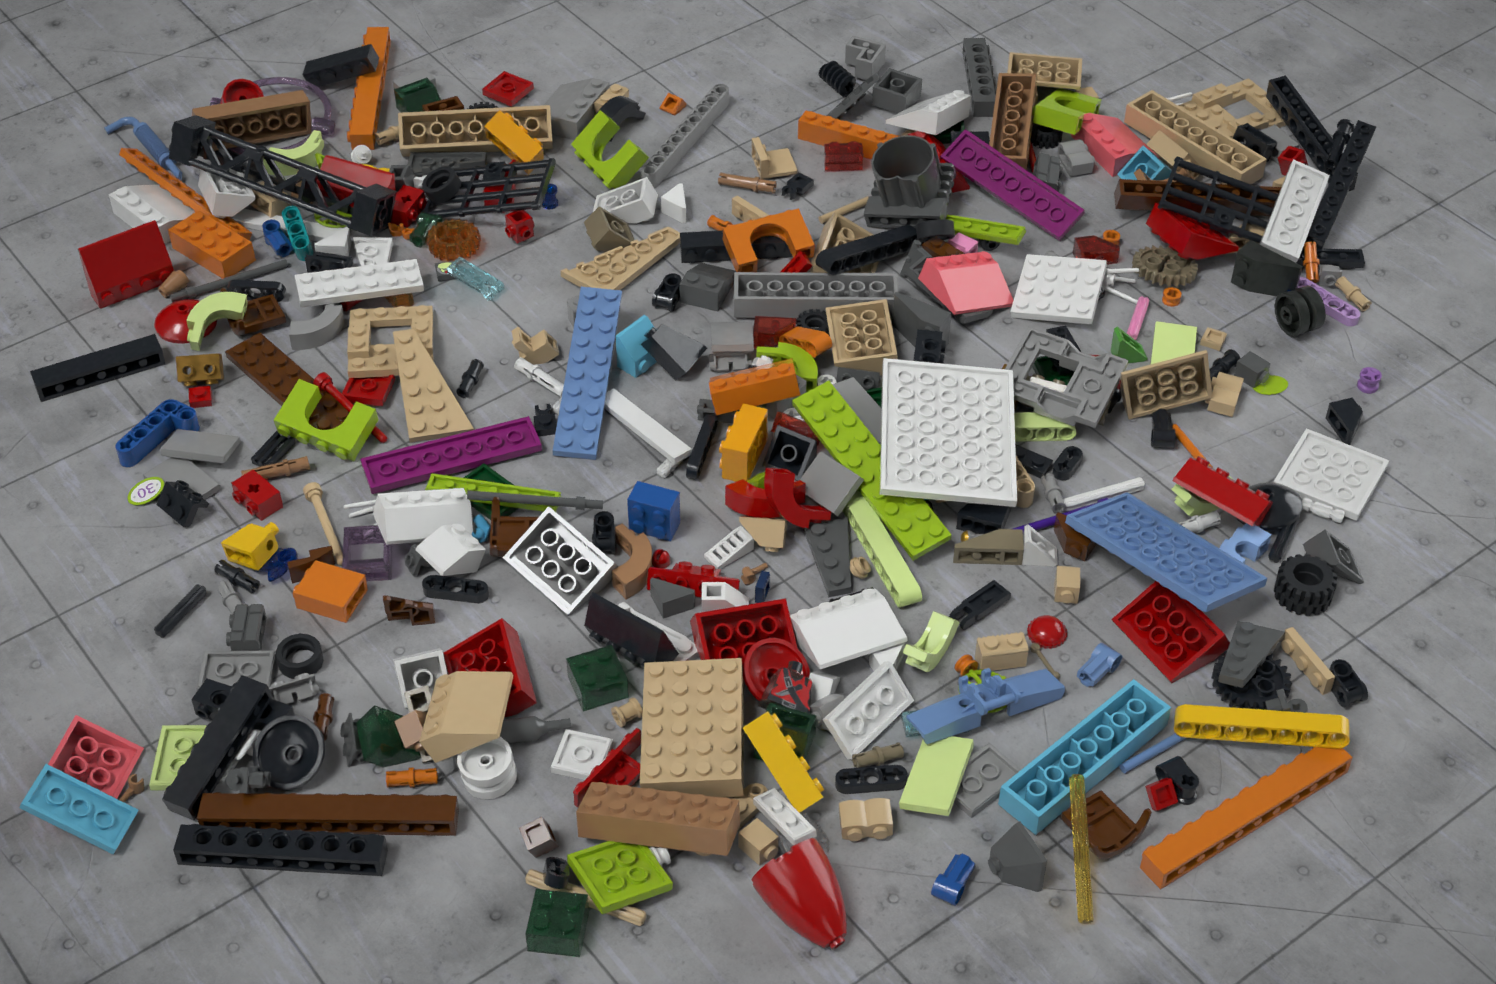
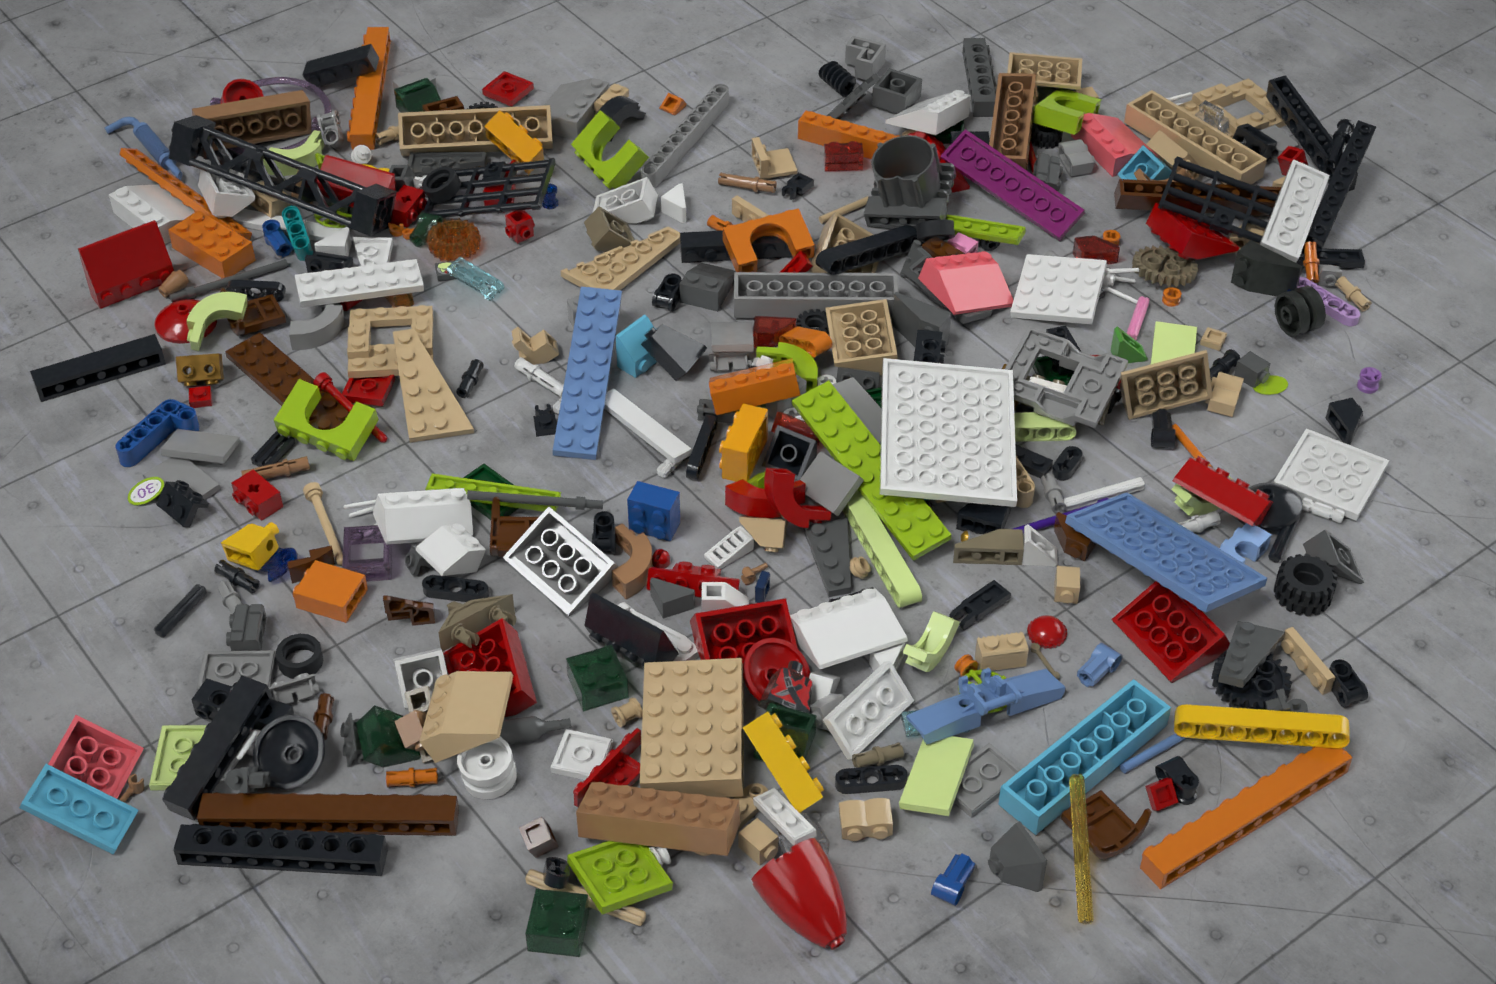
magenta plate [360,416,542,494] -> none
dark azure arm [472,514,491,543] -> none
none -> light grey piece [317,109,344,148]
none -> dark tan connector [438,594,517,652]
none -> clear piece [1195,100,1230,135]

